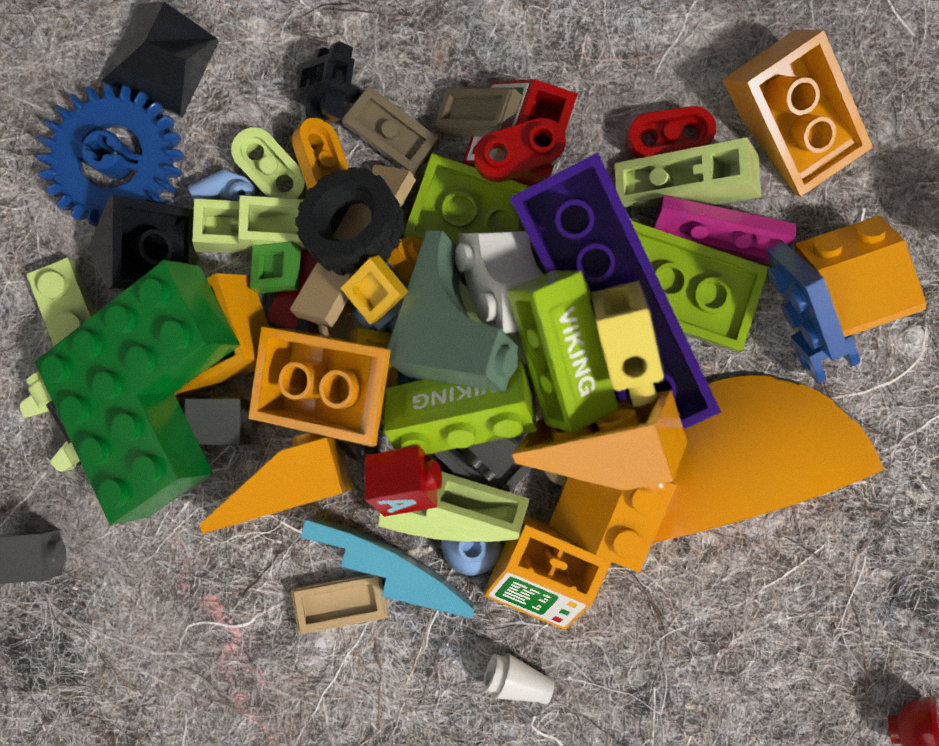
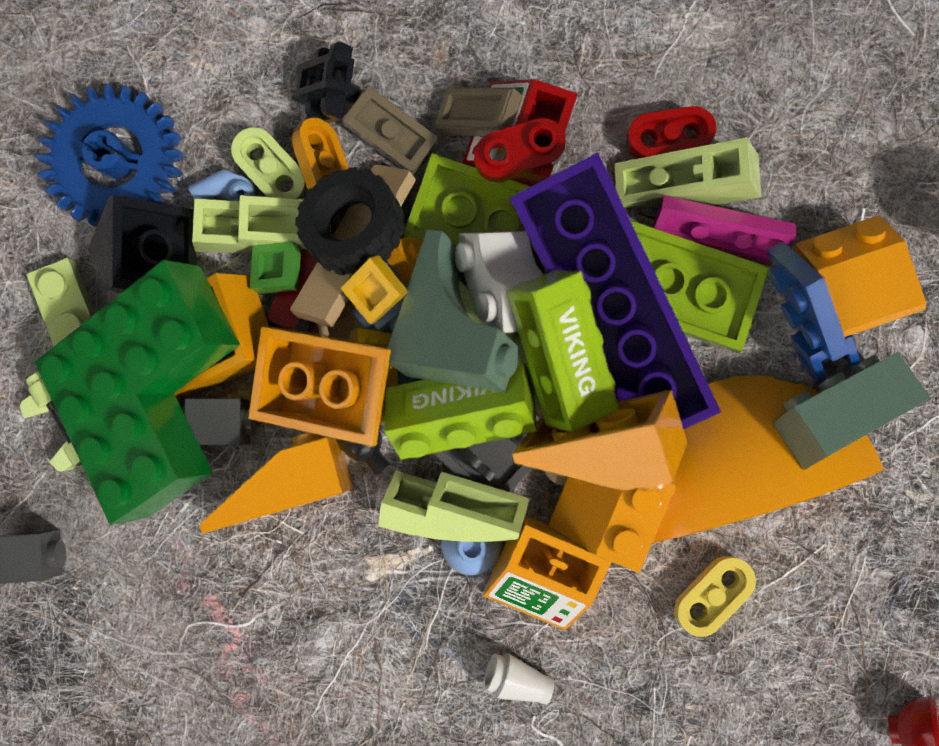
black slope [102,1,219,118] -> none
tan tile [291,573,389,635] -> none
medium azure slope [300,516,474,619] -> none
red brick [365,445,442,517] -> none
light yellow torso [591,281,664,406] -> none
light orange slope [722,30,873,197] -> none
none -> light yellow plate [674,556,756,637]
none -> sand green brick [773,352,930,470]

